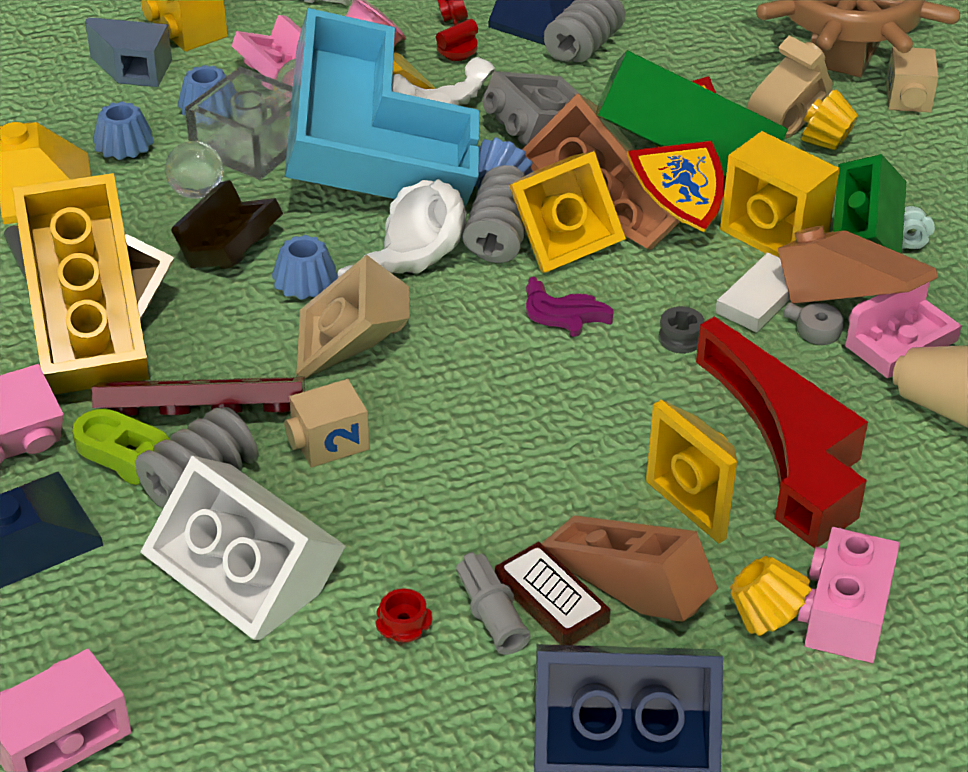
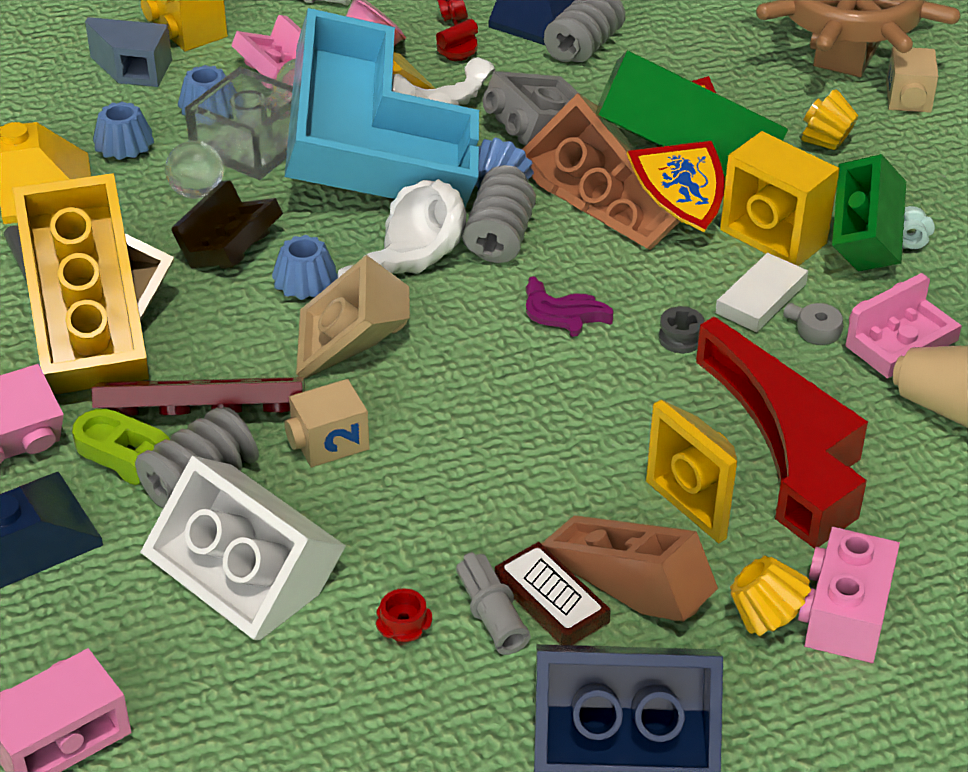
yellow slope [509,151,626,273] -> none
tan pin [747,35,833,138] -> none
nougat slope [778,226,938,303] -> none

